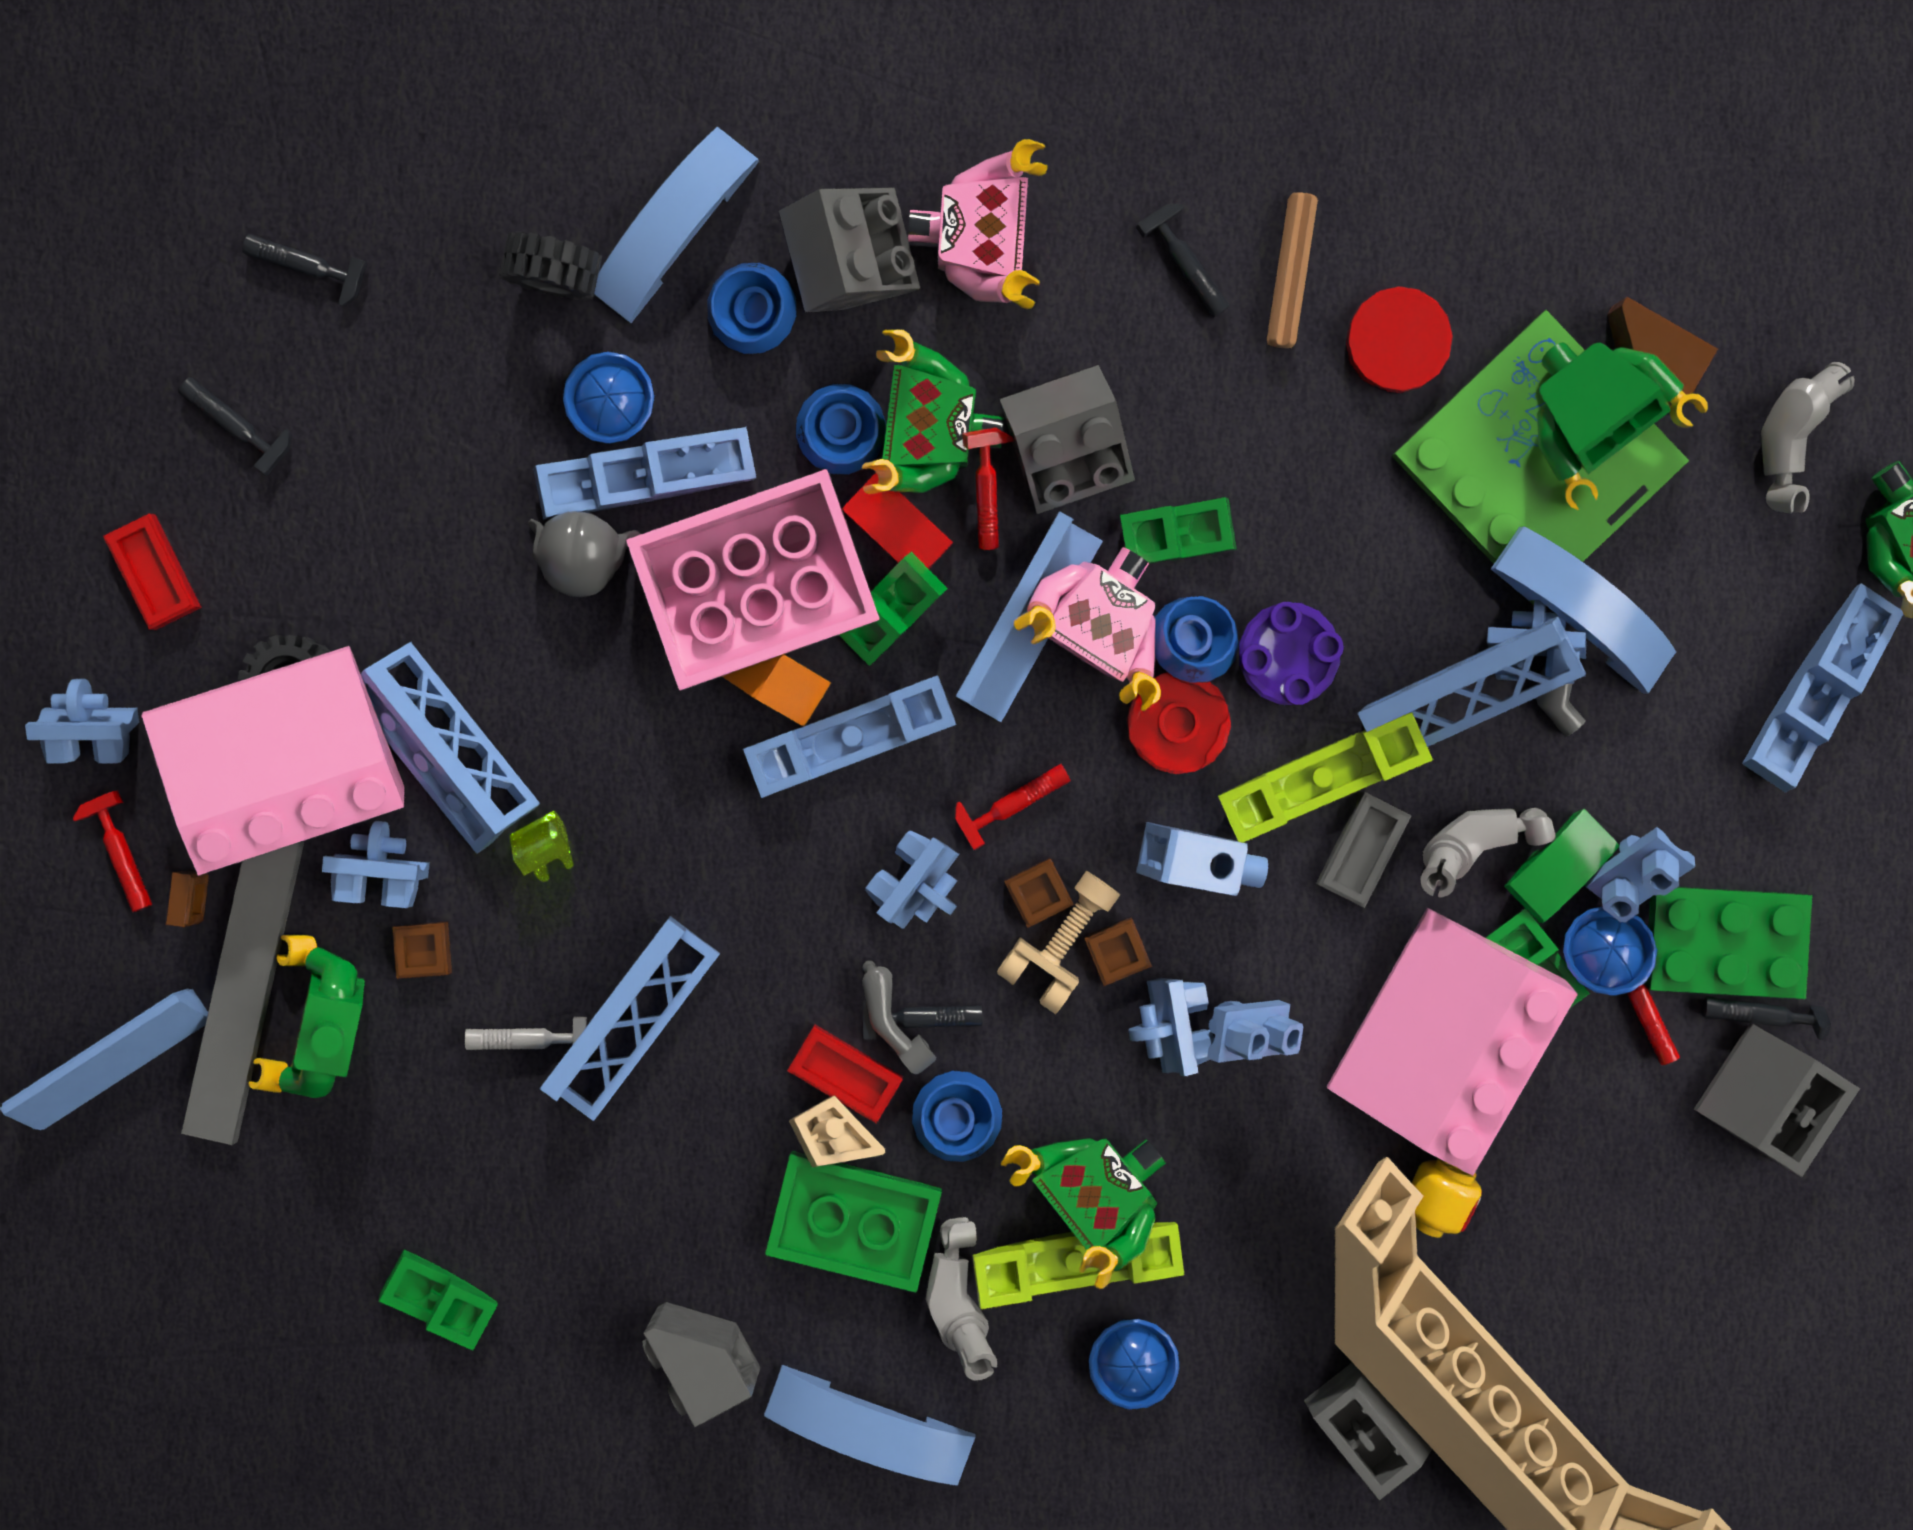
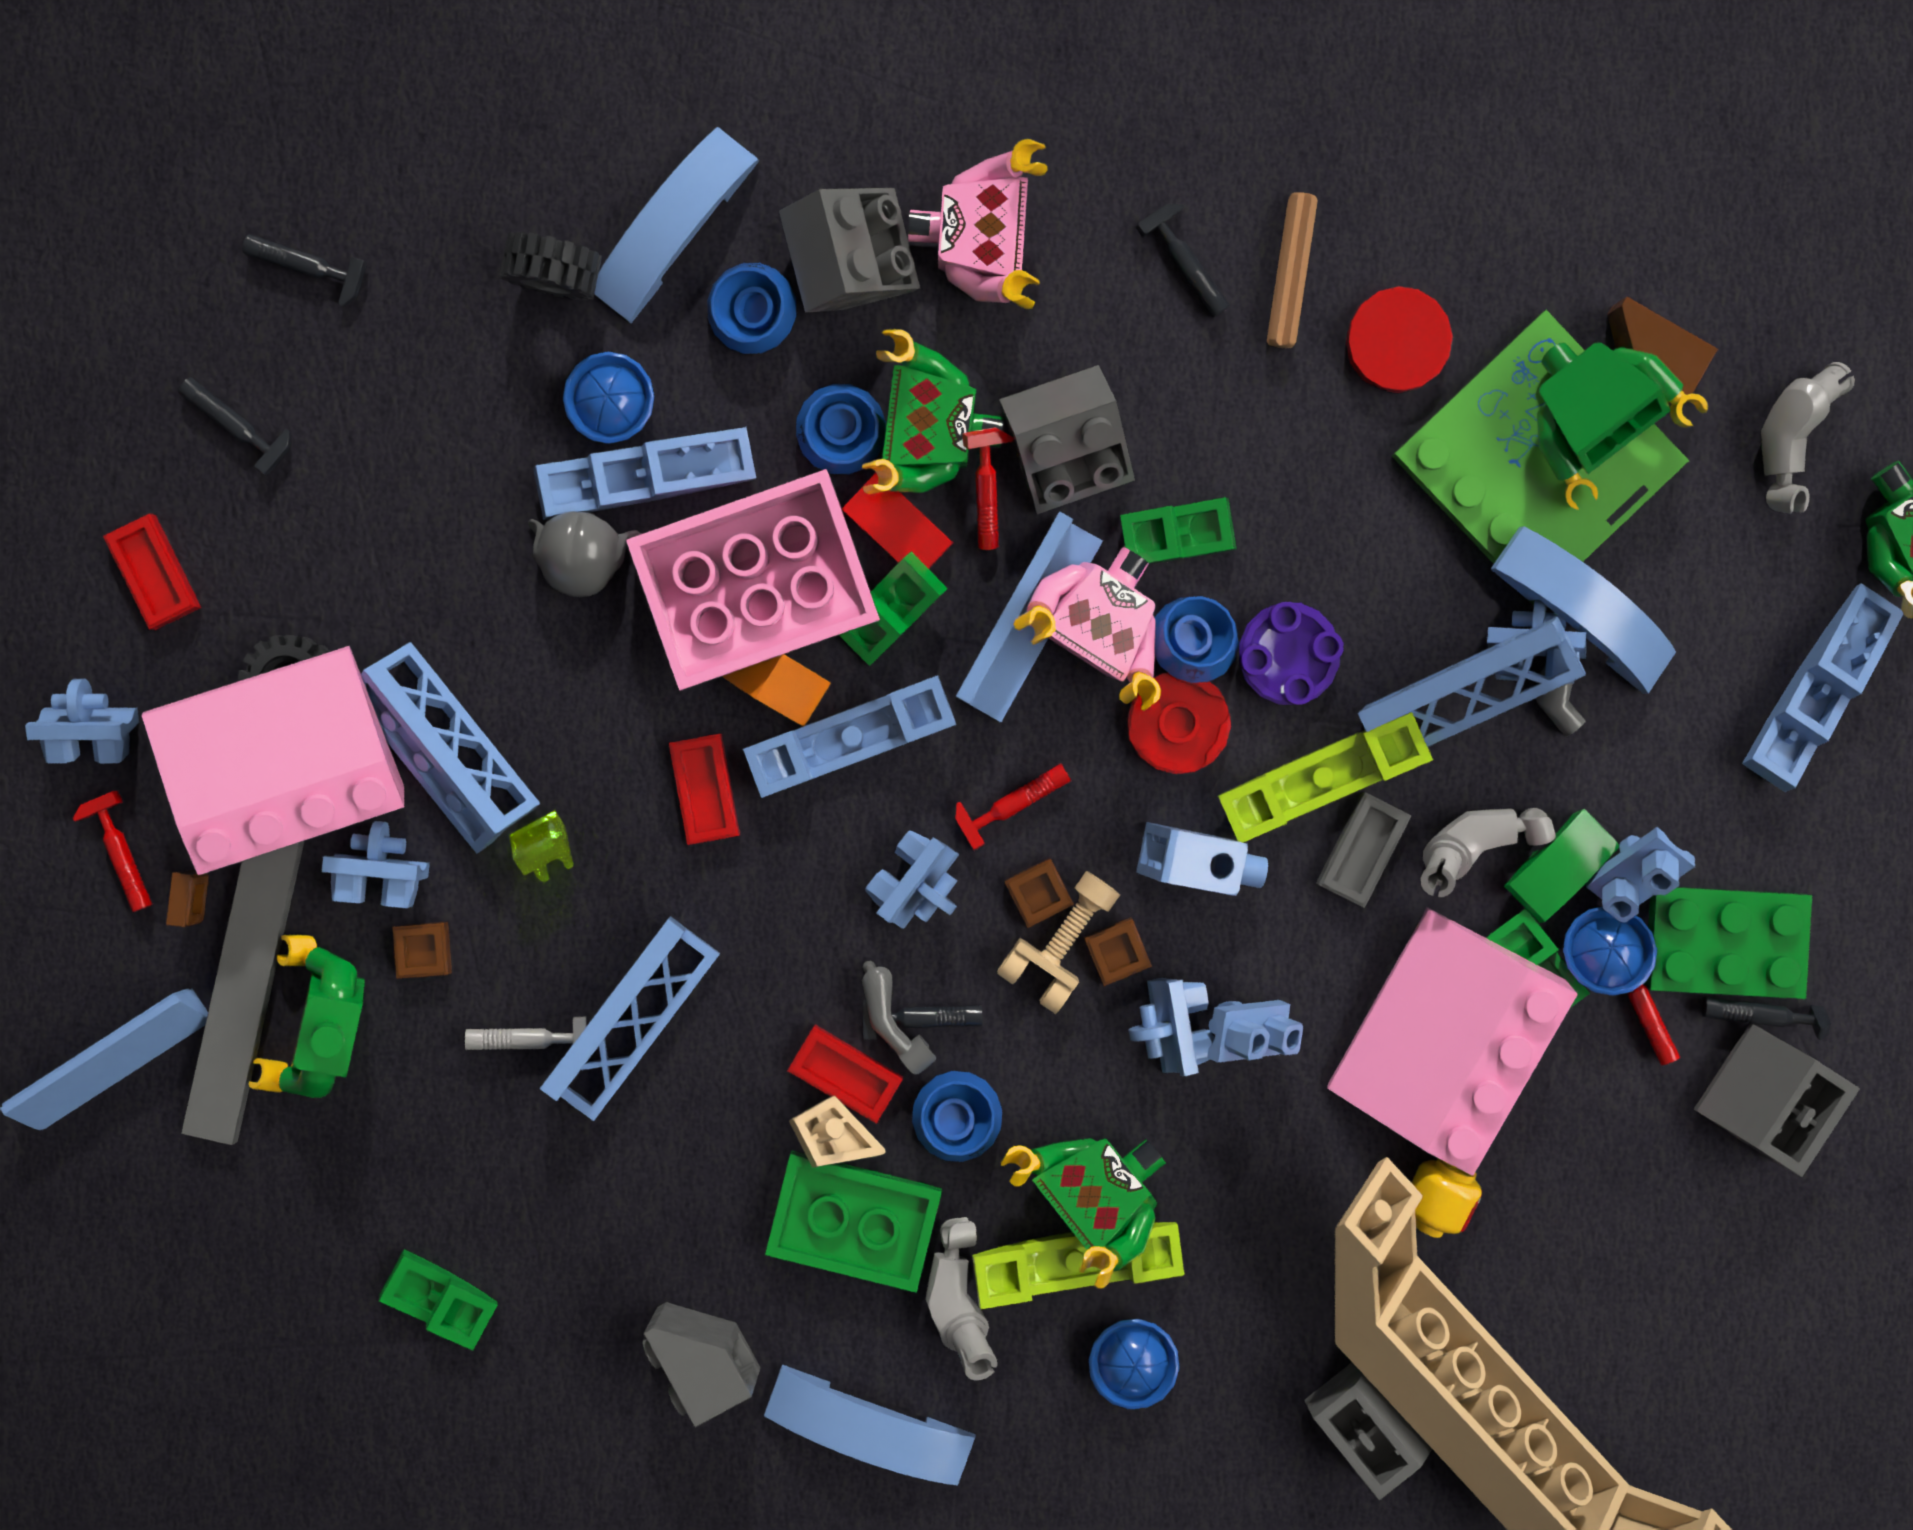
none -> red tile [669,734,740,845]

